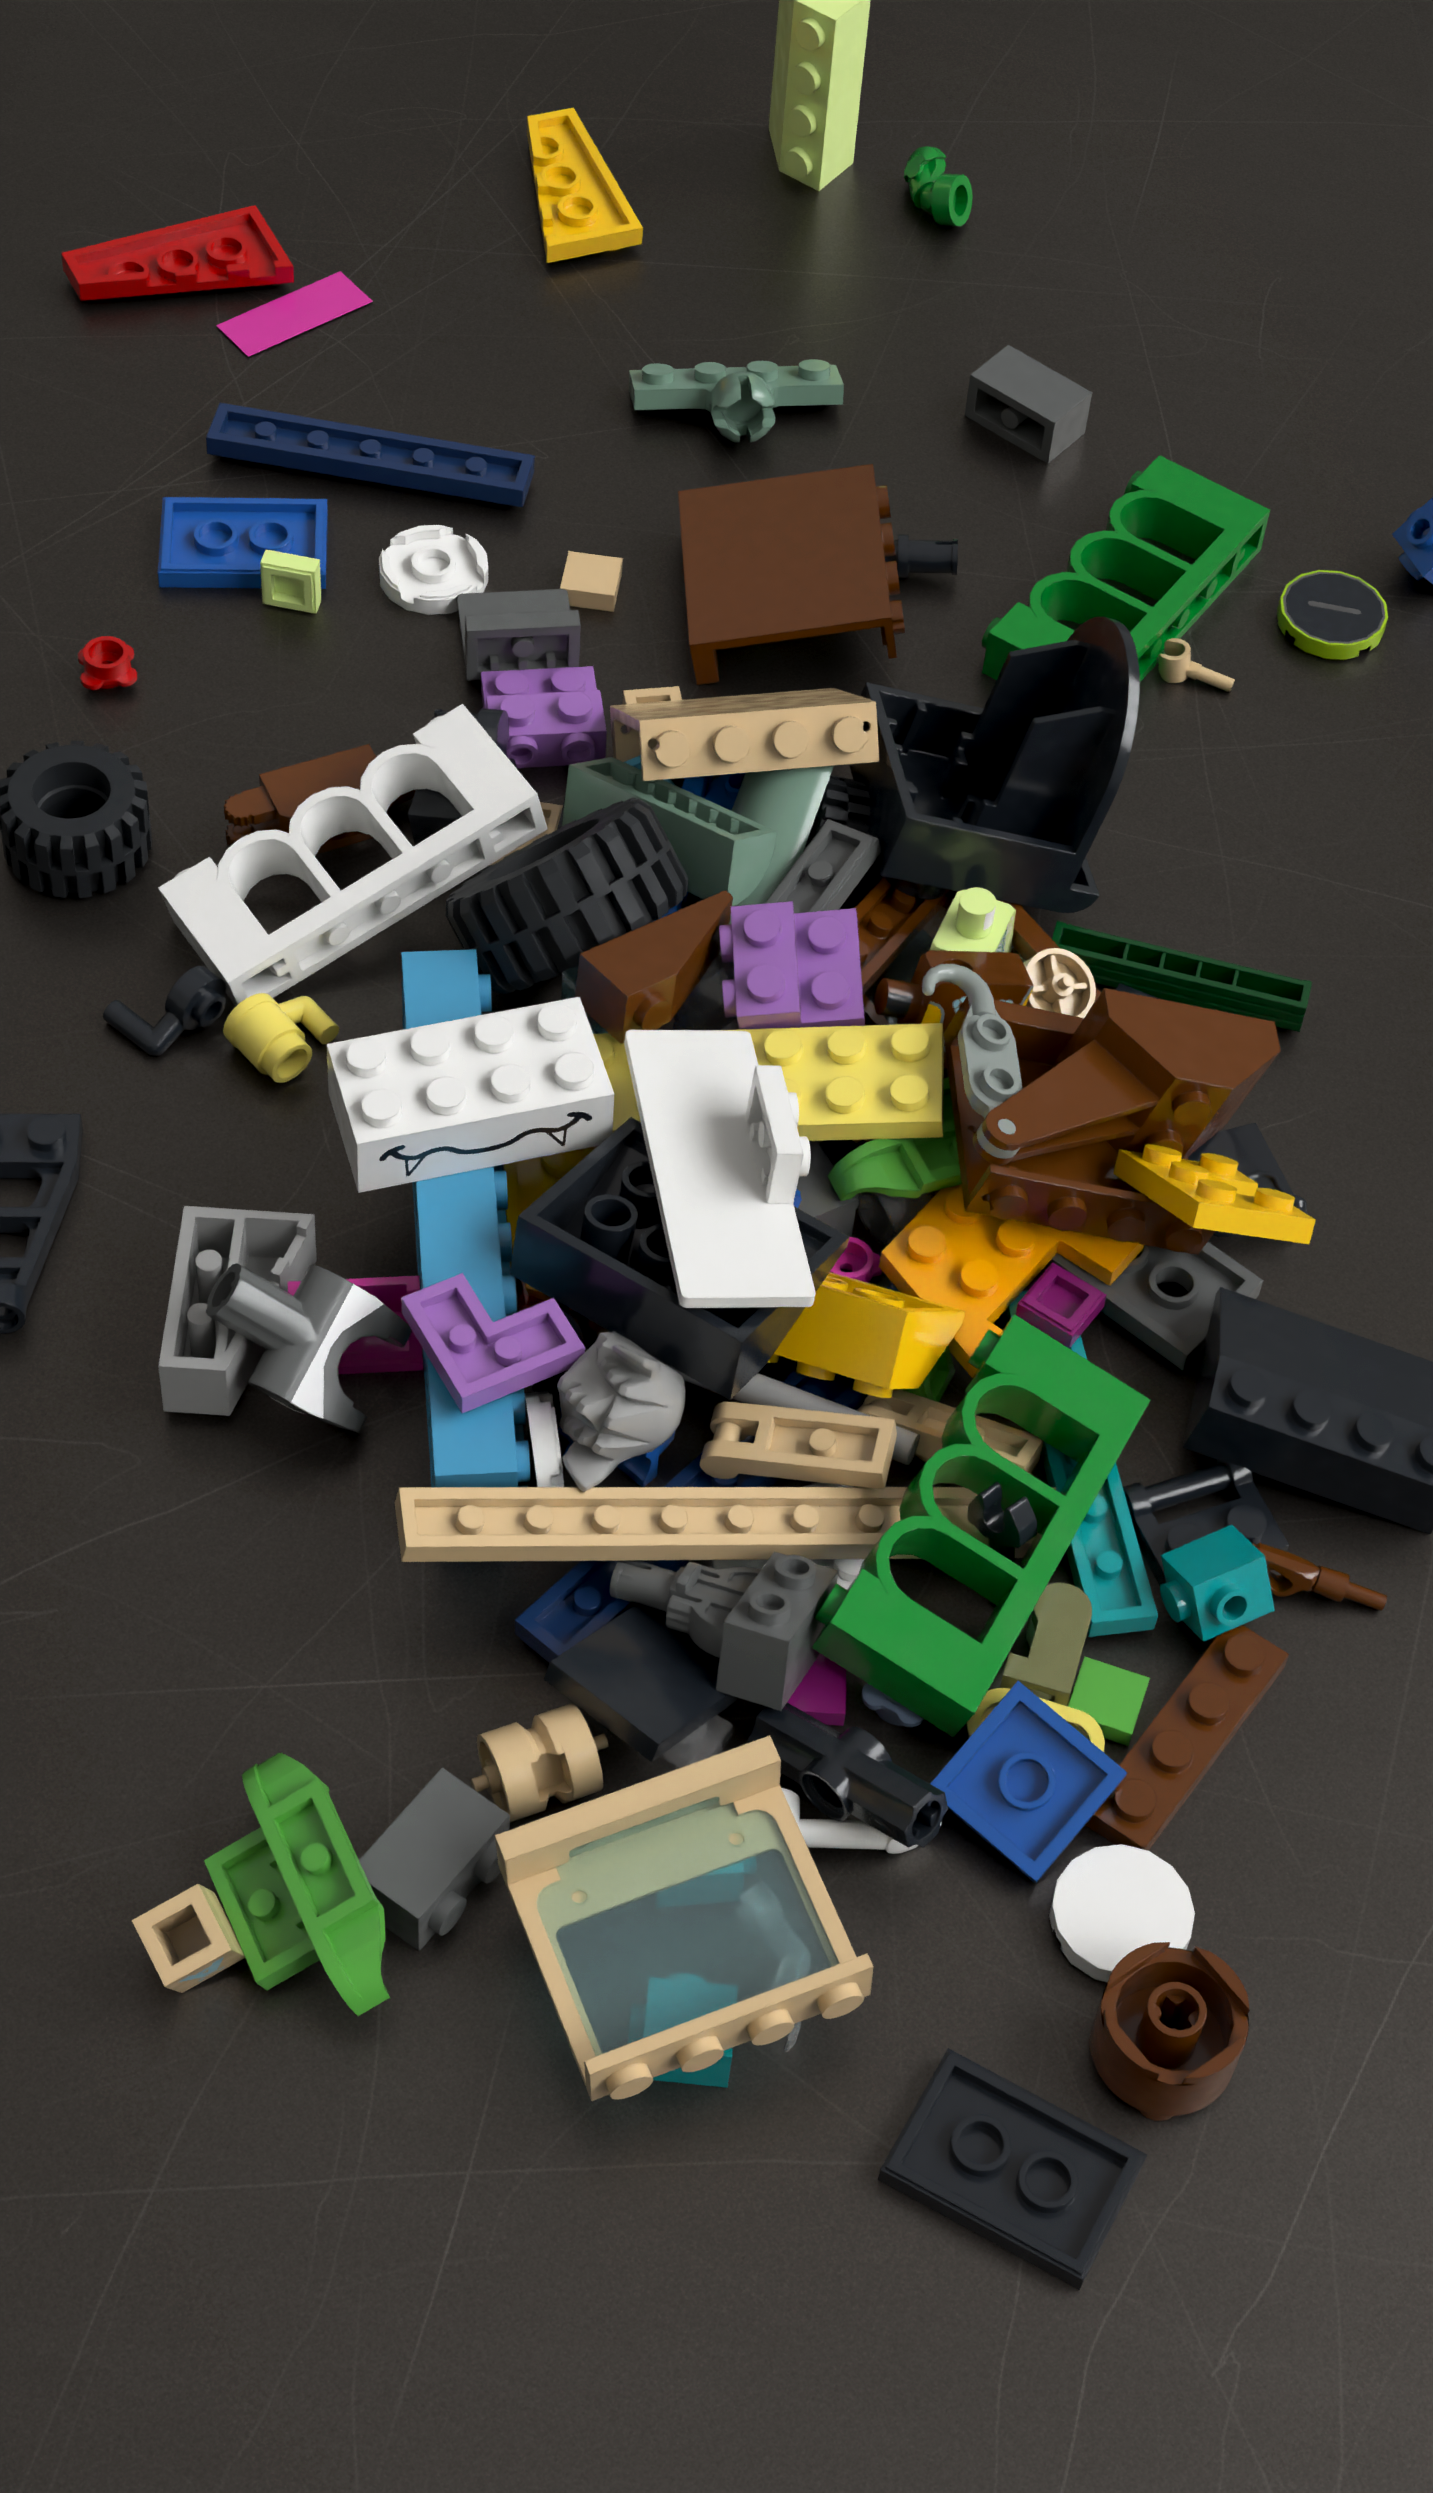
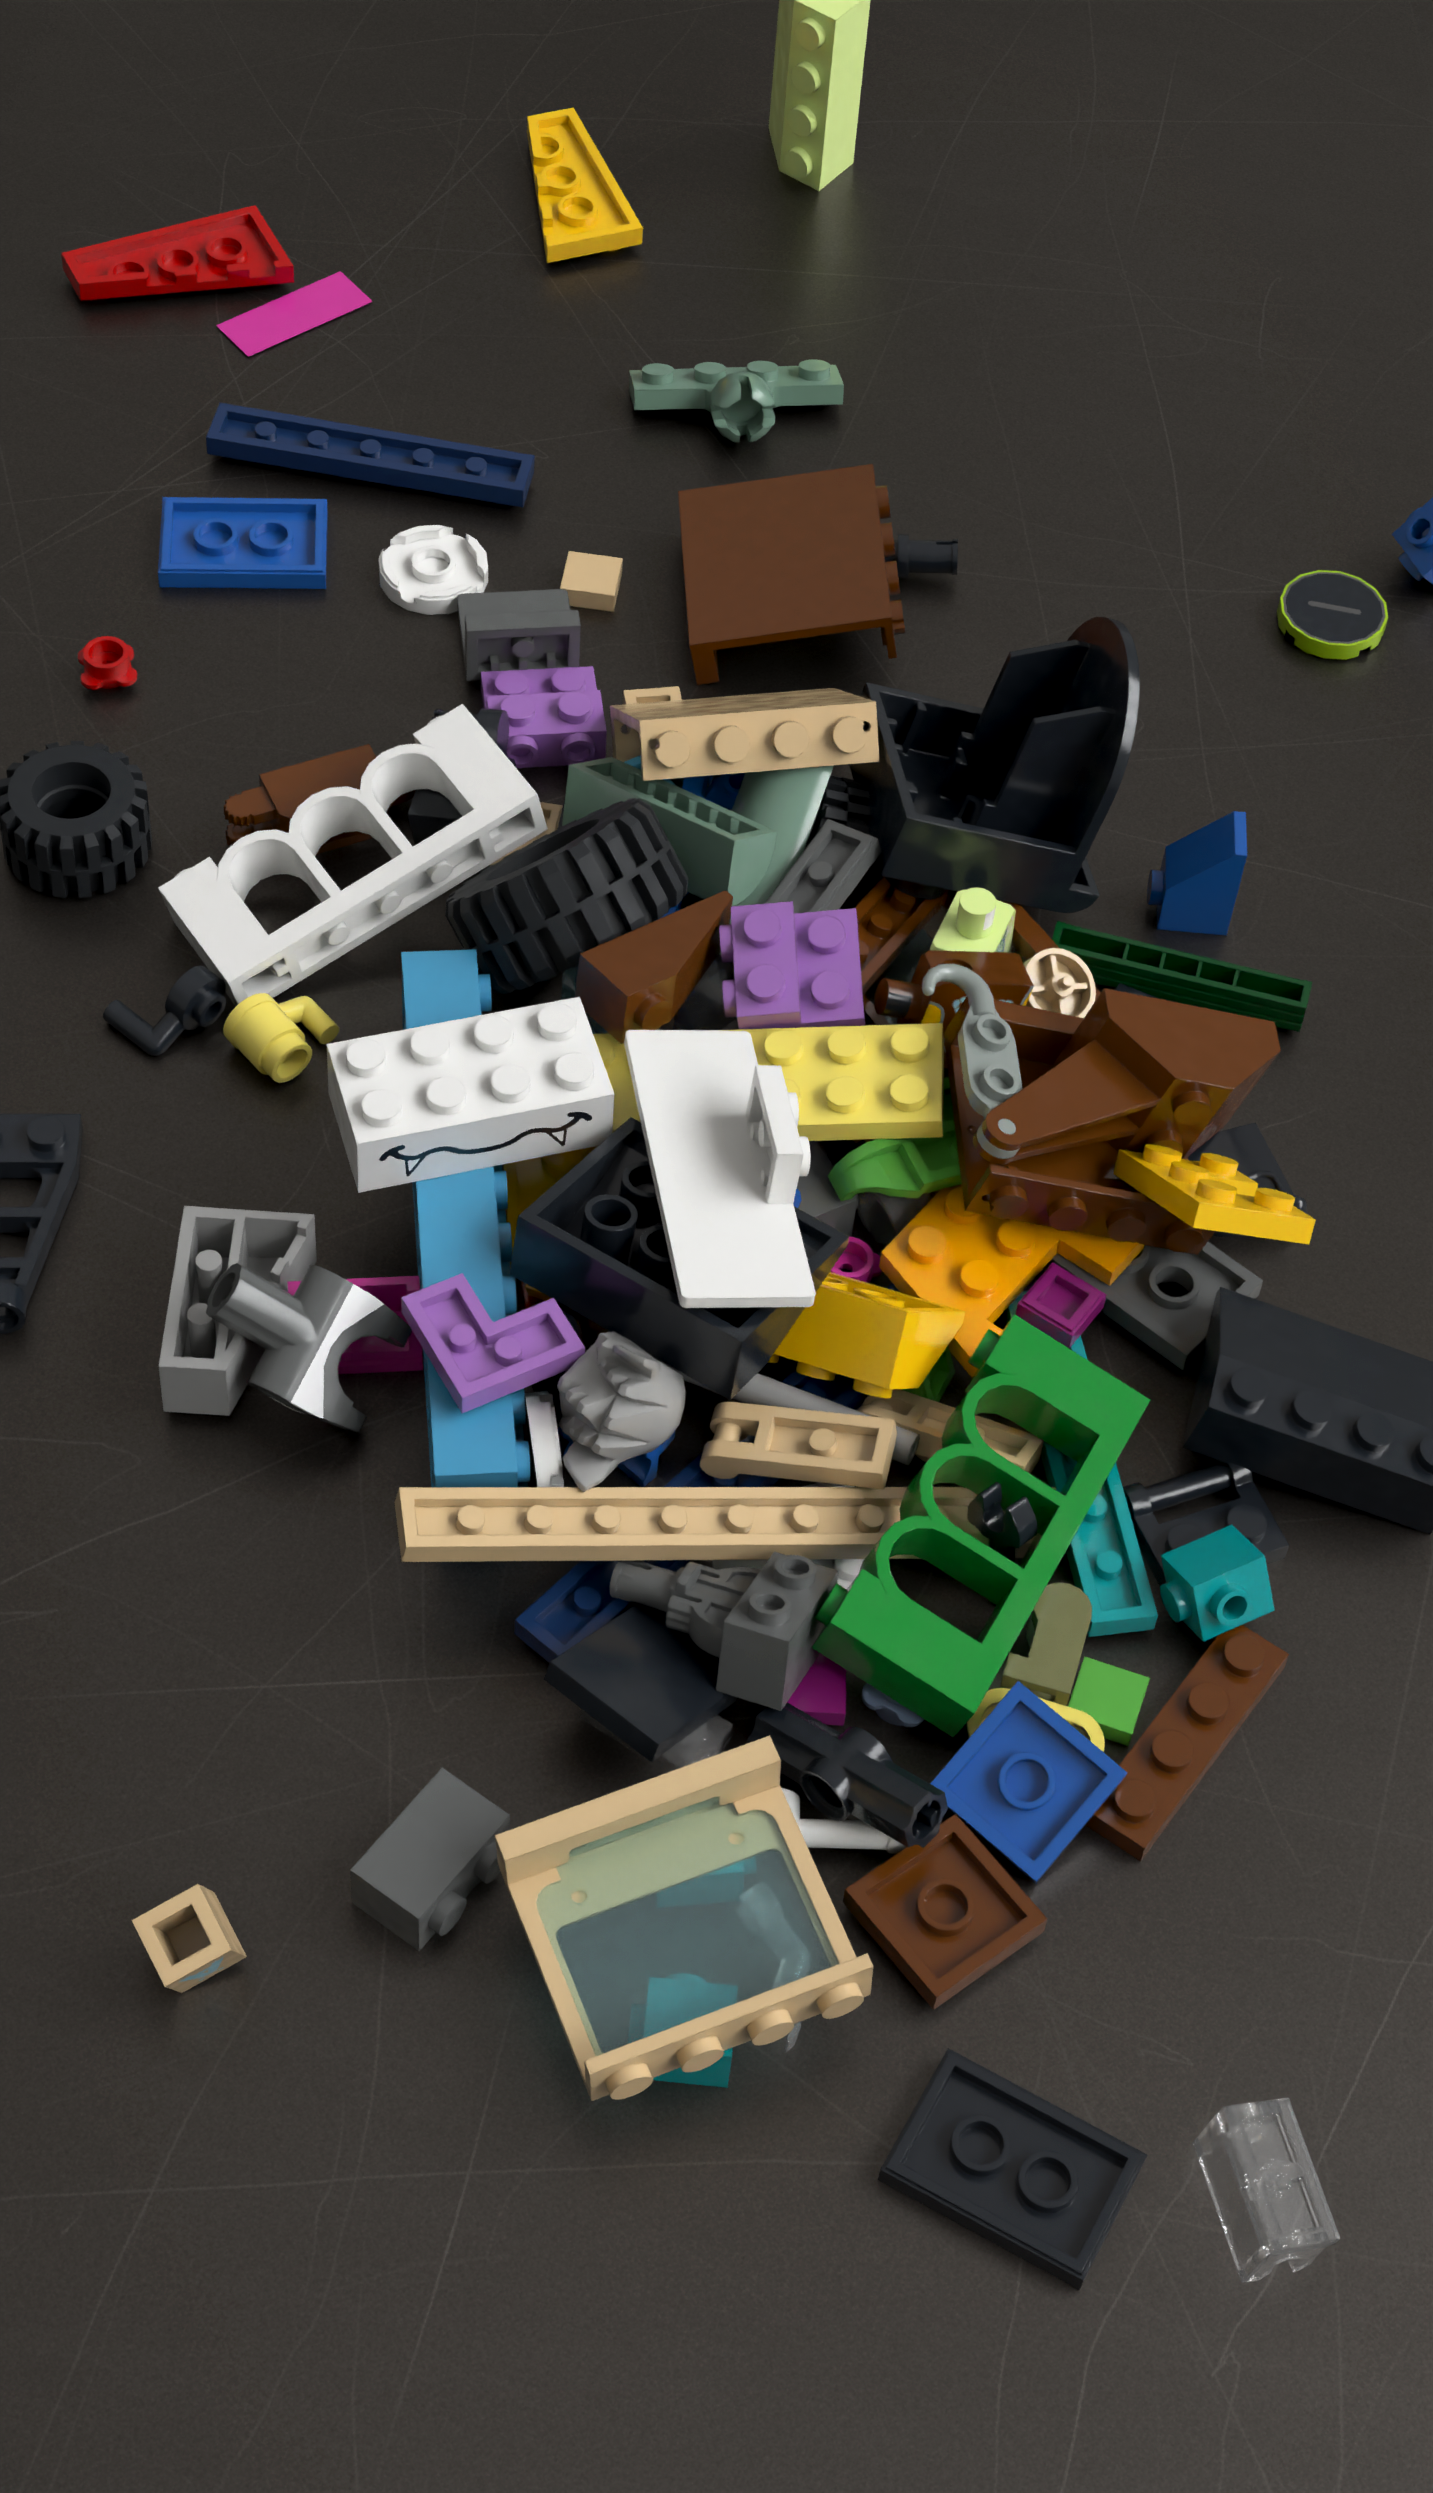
bright green plate [204,1753,390,2016] -> none
yellowish green tile [260,550,321,614] -> none
tan wheel [471,1703,608,1822] -> none
green arm [904,146,973,226] -> none
dark grey brick [964,345,1092,464] -> none
green fence [982,455,1270,682] -> none
white tile [1049,1844,1195,1982] -> none
reddish brown brick [1089,1942,1250,2121] -> none
tan hand [1158,638,1235,692] -> none
reddish brown hand [1251,1542,1387,1611] -> none
none -> reddish brown plate [843,1814,1048,2010]
none -> blue slope [1147,811,1247,936]
none -> clear hinge [1193,2097,1340,2283]

